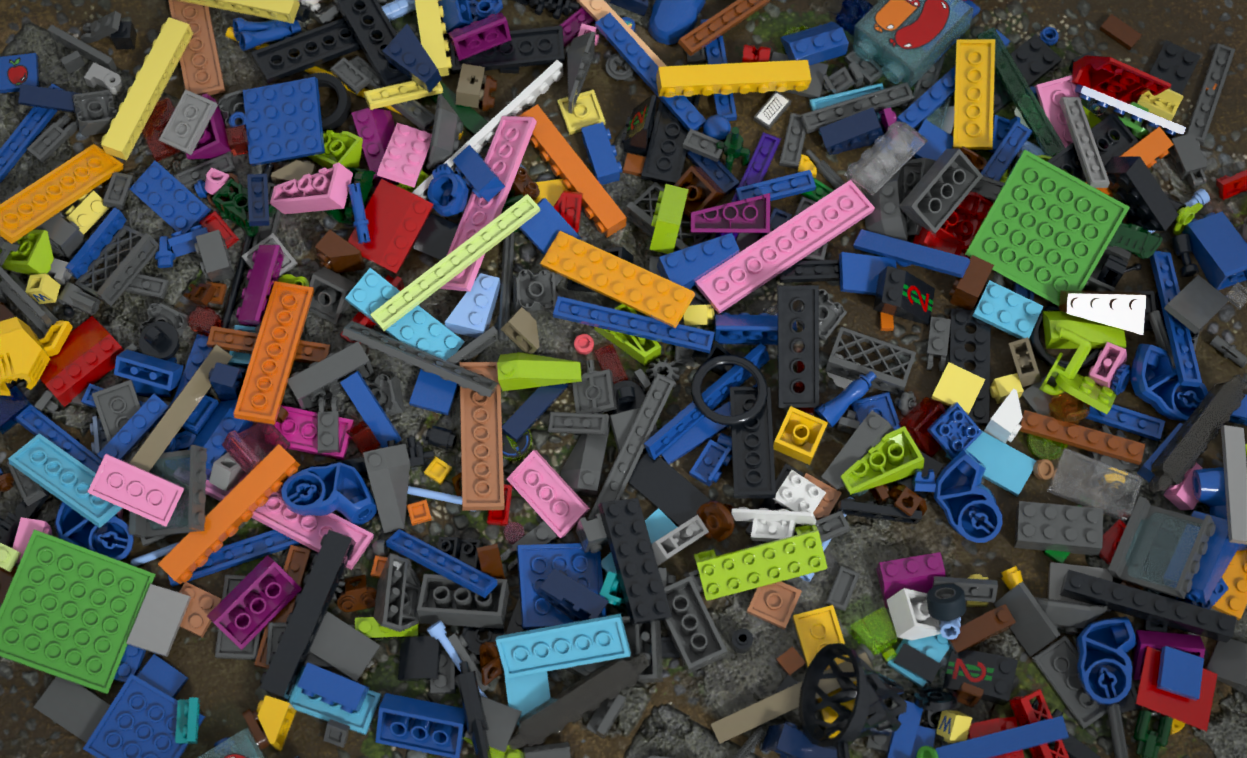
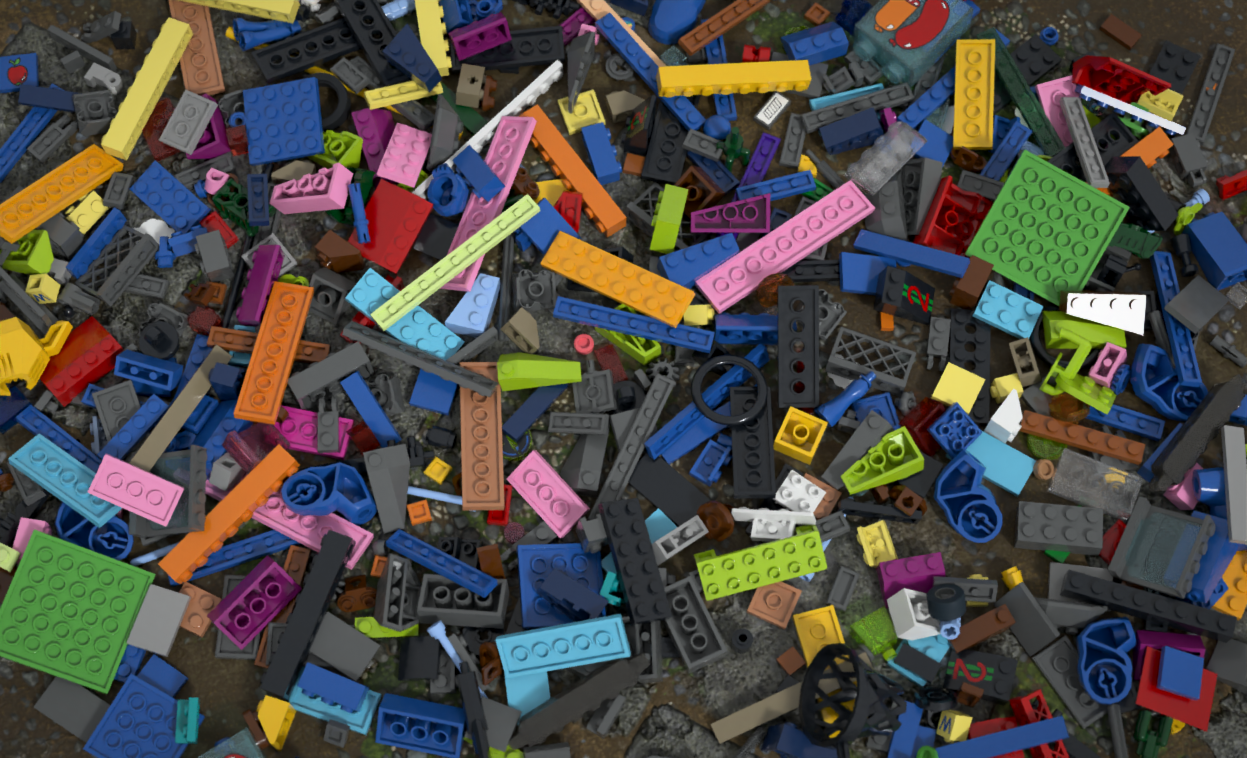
dark grey slope [899,149,983,234] -> none
blue tile [912,469,936,492] -> none
none -> white sticker [129,219,175,244]
none -> blue tile [514,228,533,252]
none -> dark tan slope [606,90,645,124]
none -> clear light blue plate [660,45,688,66]
none -> clear orange tile [756,273,795,311]
none -> dark orange tile [804,2,830,26]
none -> light yellow bracket [856,520,898,568]

